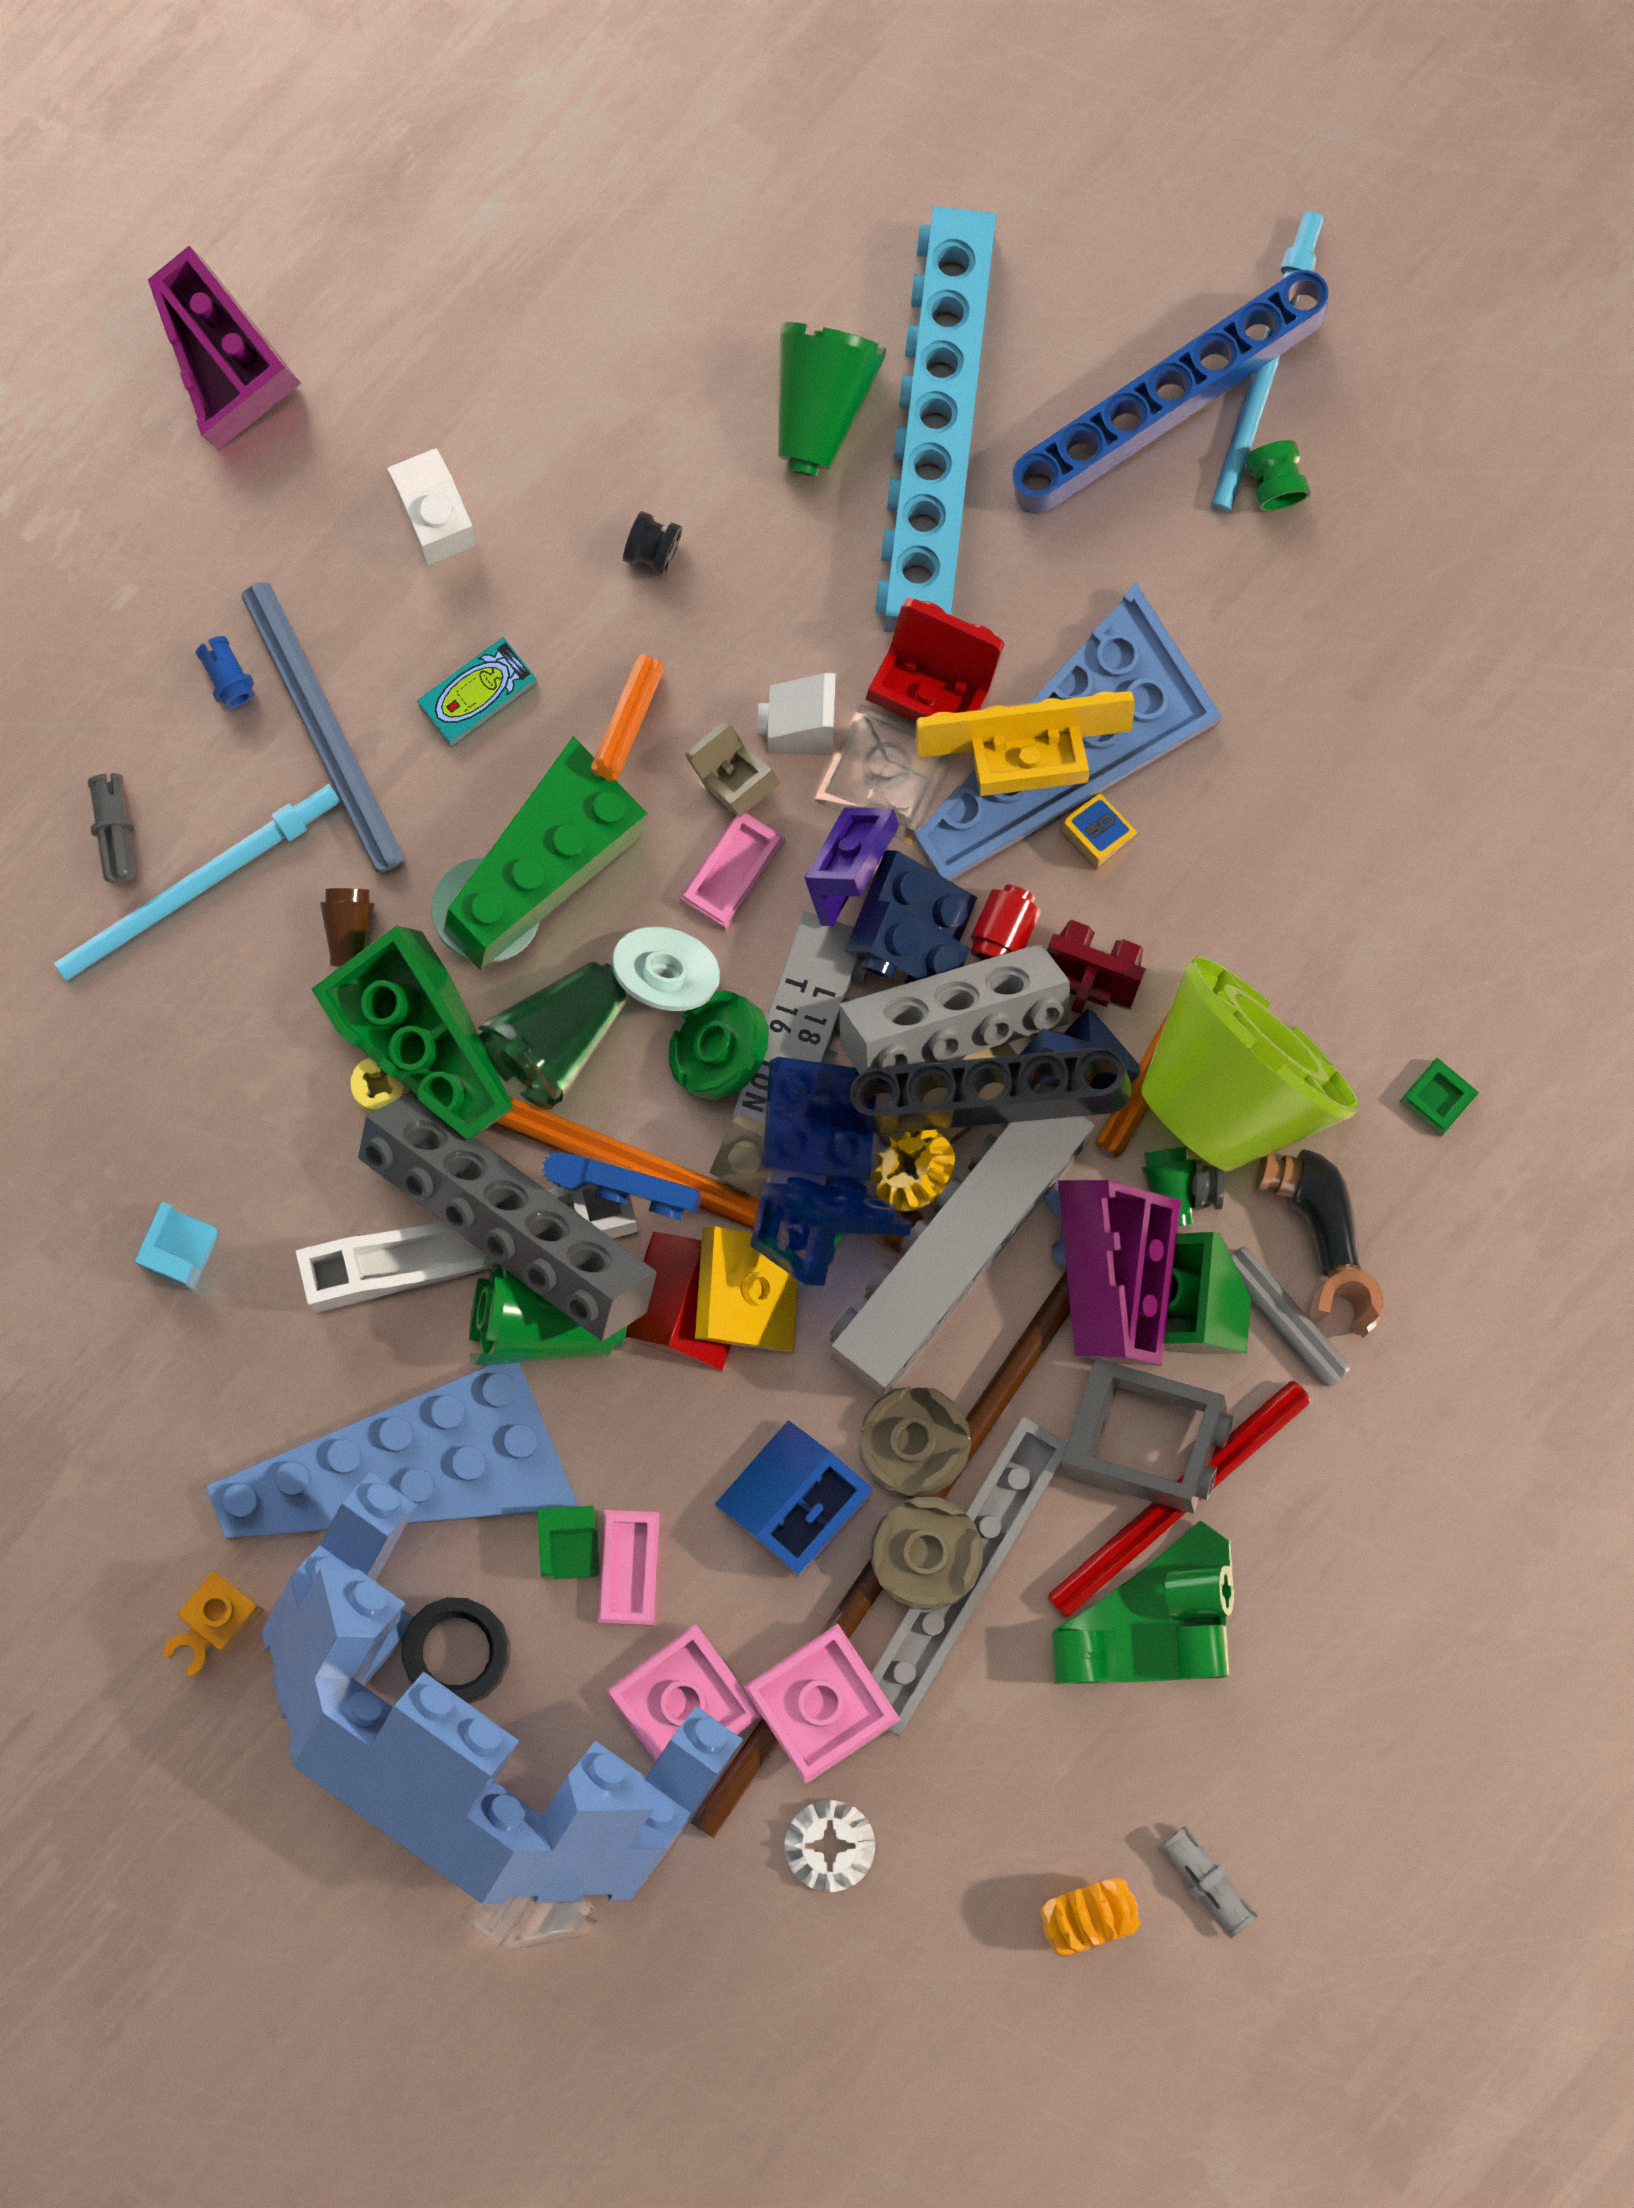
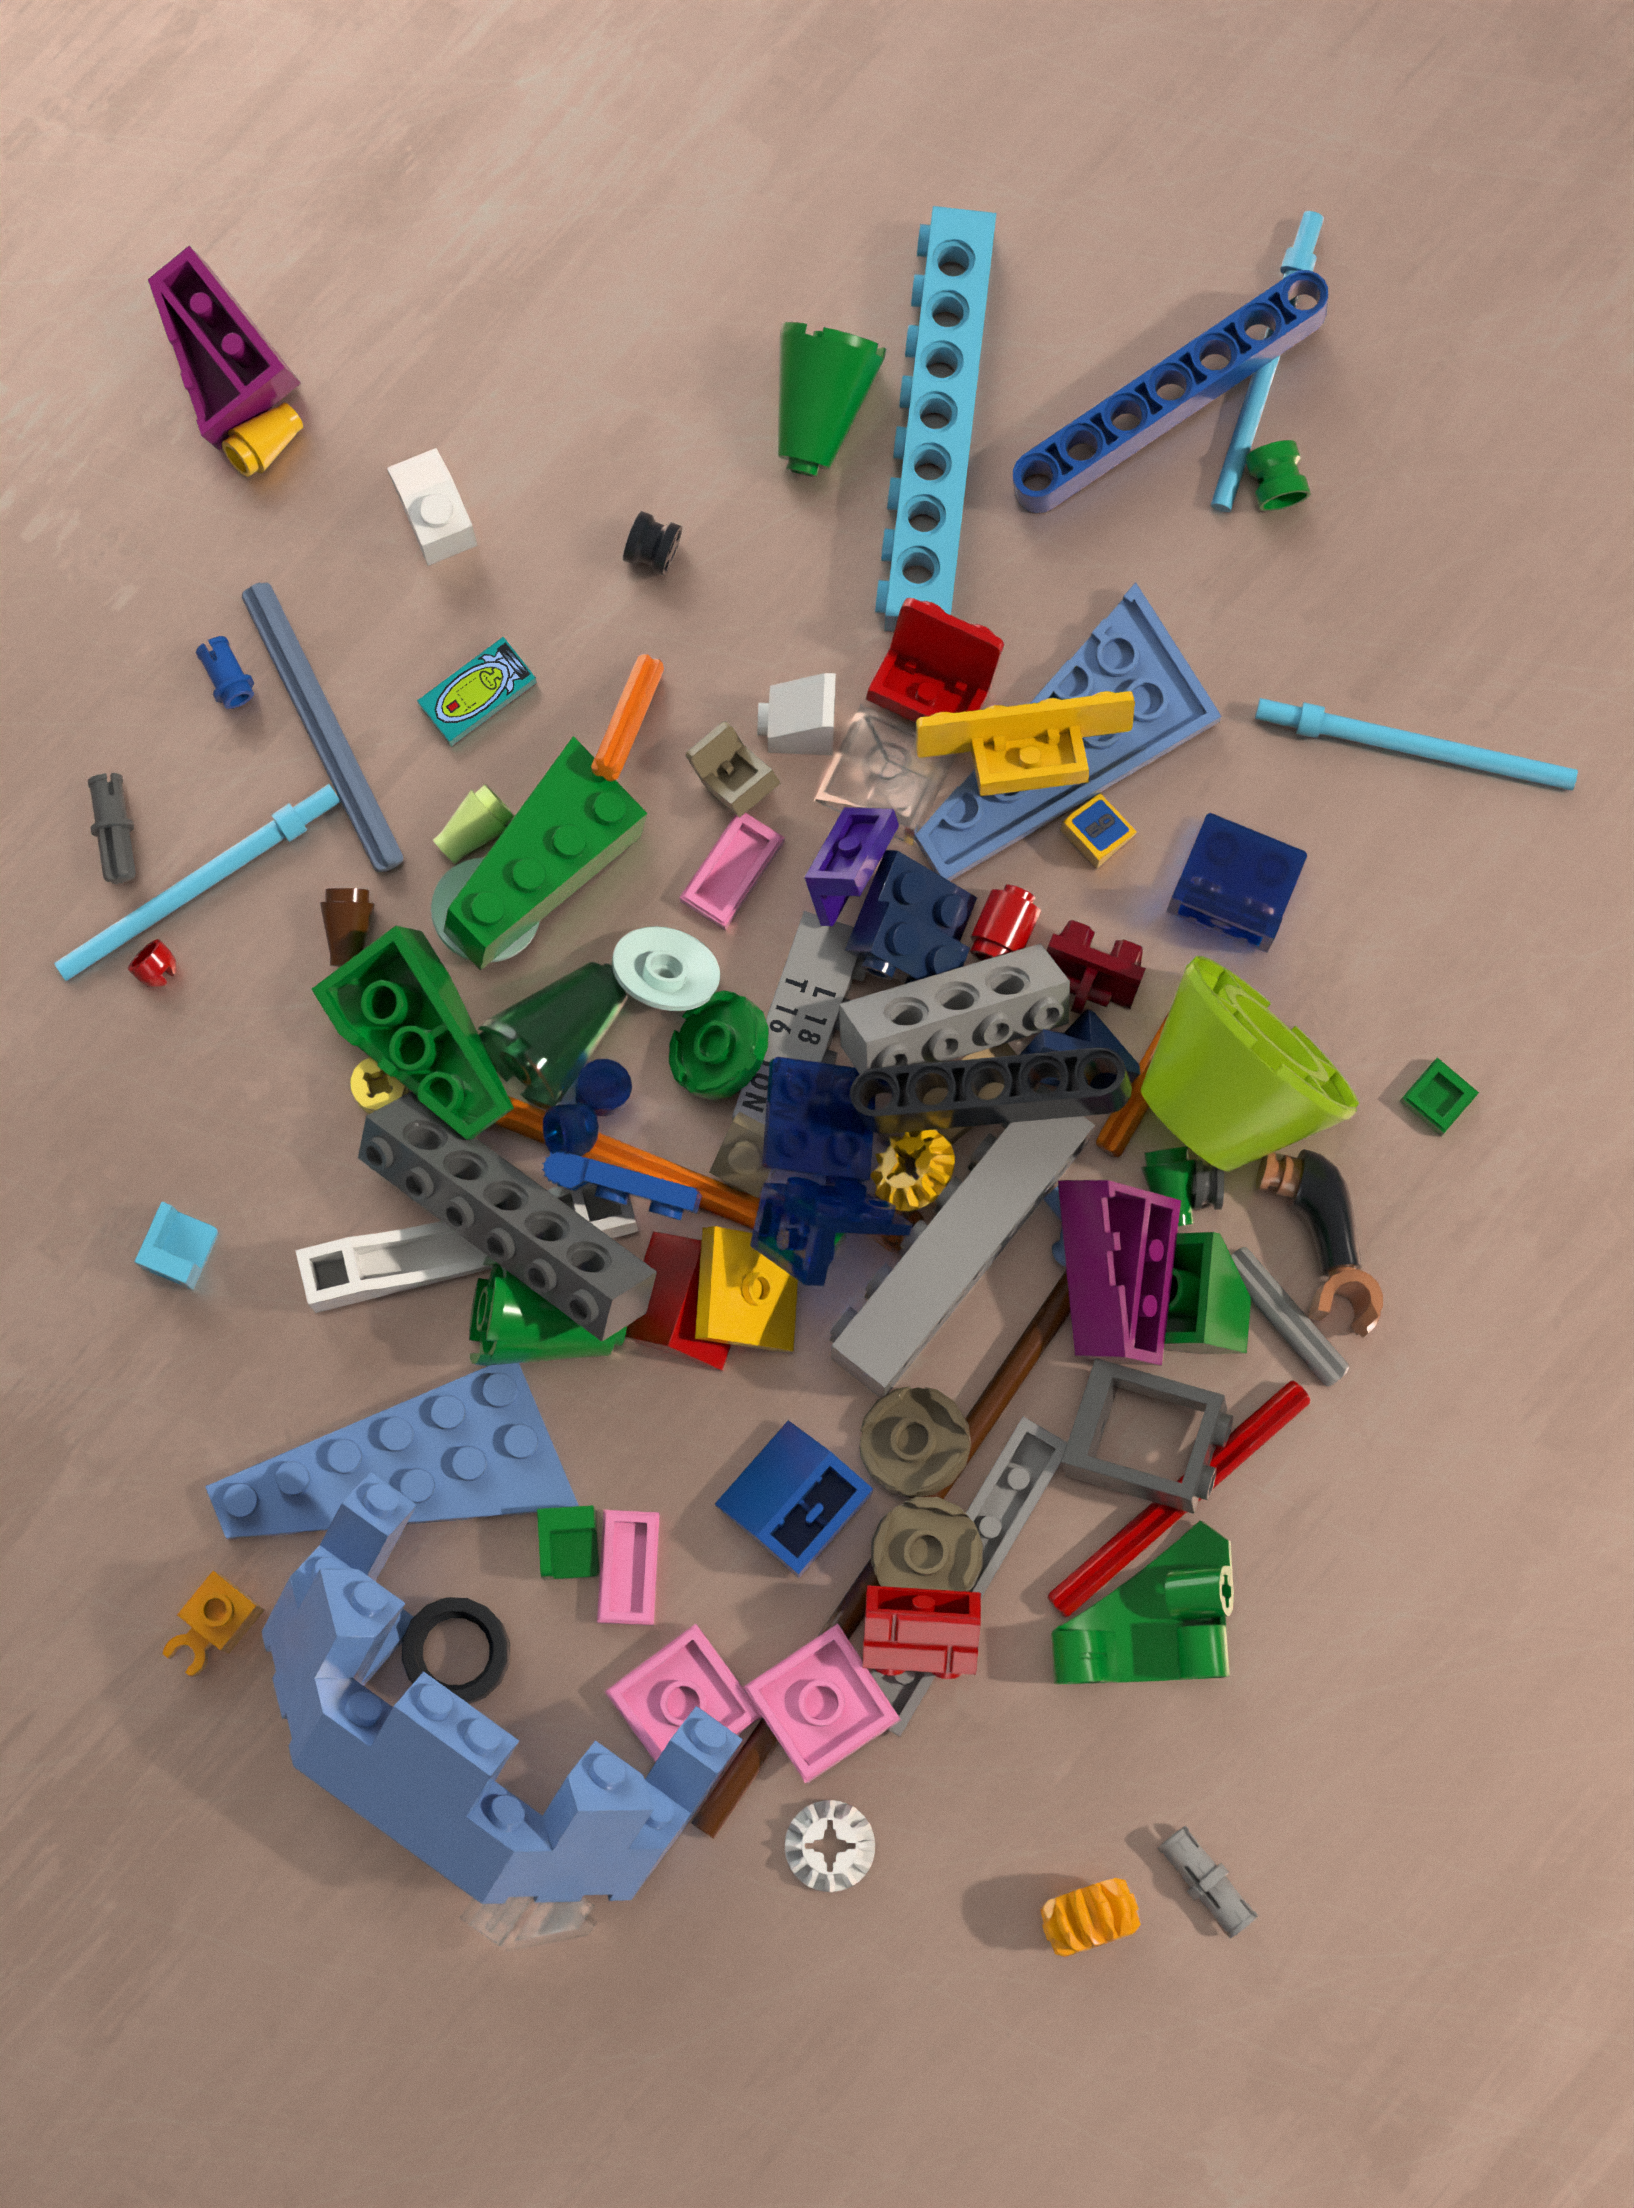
none -> red hinge [128,939,176,988]
none -> yellow cone [222,402,303,477]
none -> yellowish green cone [433,784,514,864]
none -> clear blue tile [542,1103,599,1156]
none -> clear blue tile [575,1059,632,1117]
none -> red brick [862,1585,981,1679]
none -> clear blue bracket [1166,813,1307,953]
none -> medium azure bar [1255,698,1578,791]

